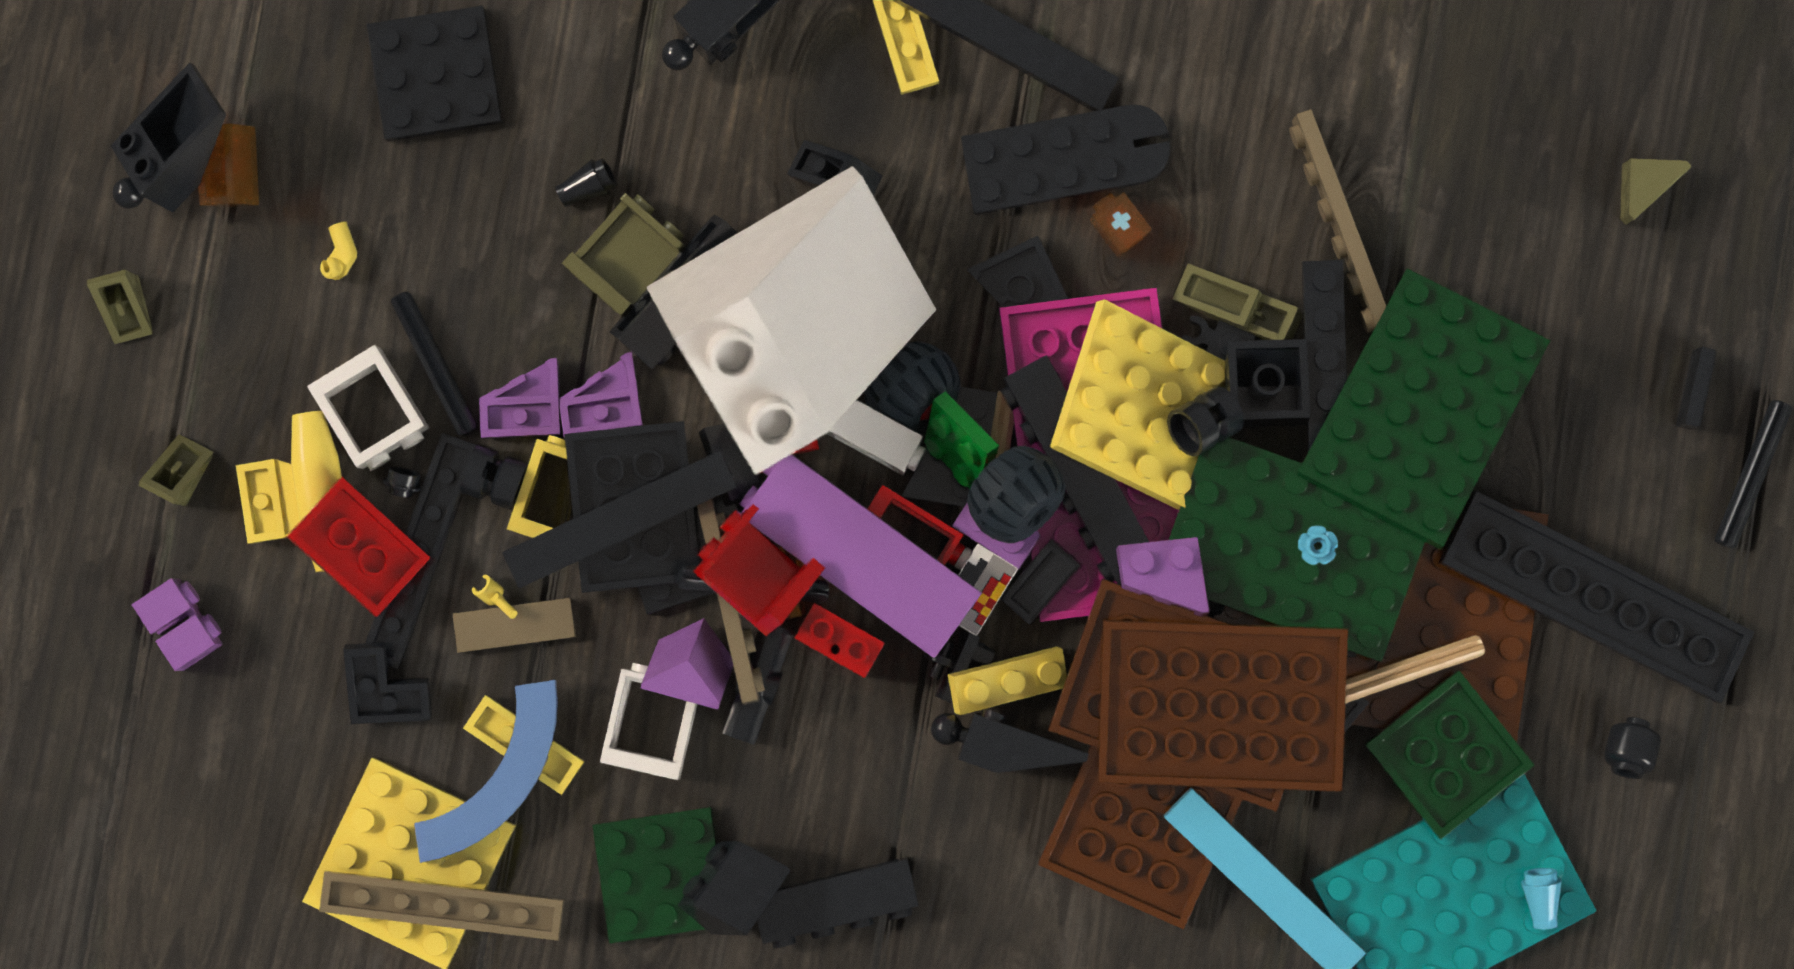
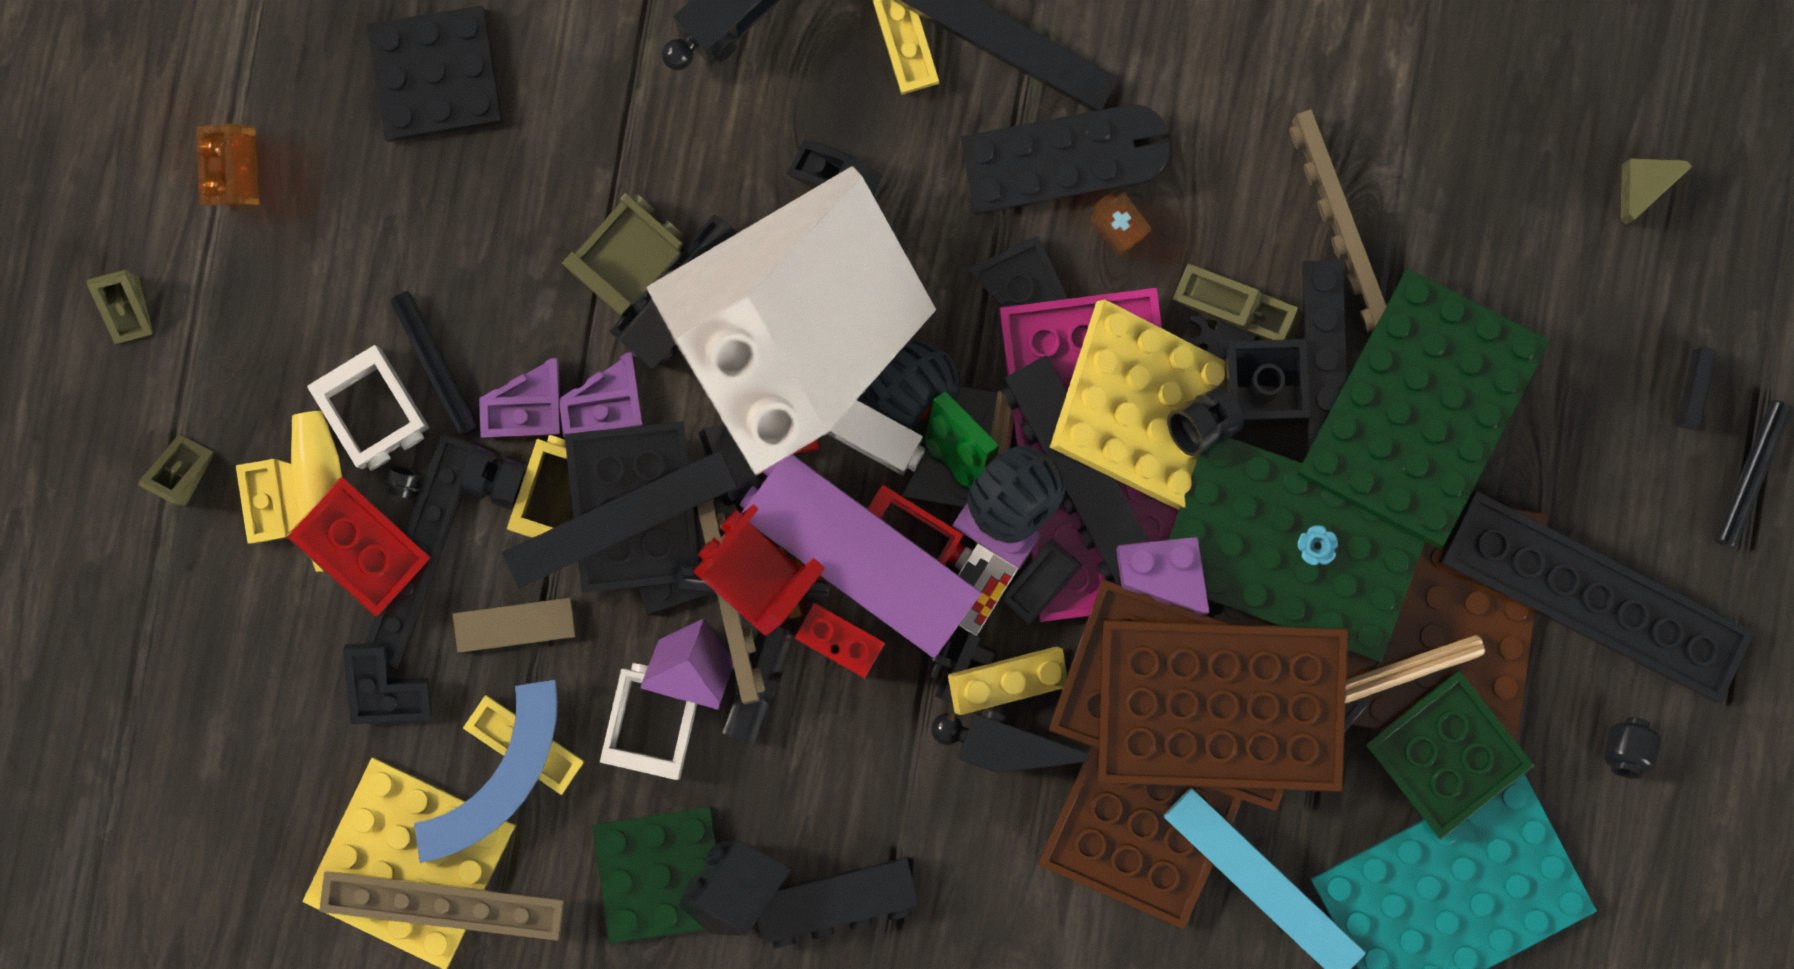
black slope [111,62,226,212] -> none
medium lavender piece [131,578,223,671] -> none
light yellow arm [320,222,357,280] -> none
light yellow hand [472,575,518,619] -> none
black cone [555,158,617,207] -> none
medium azure cone [1521,868,1562,930] -> none

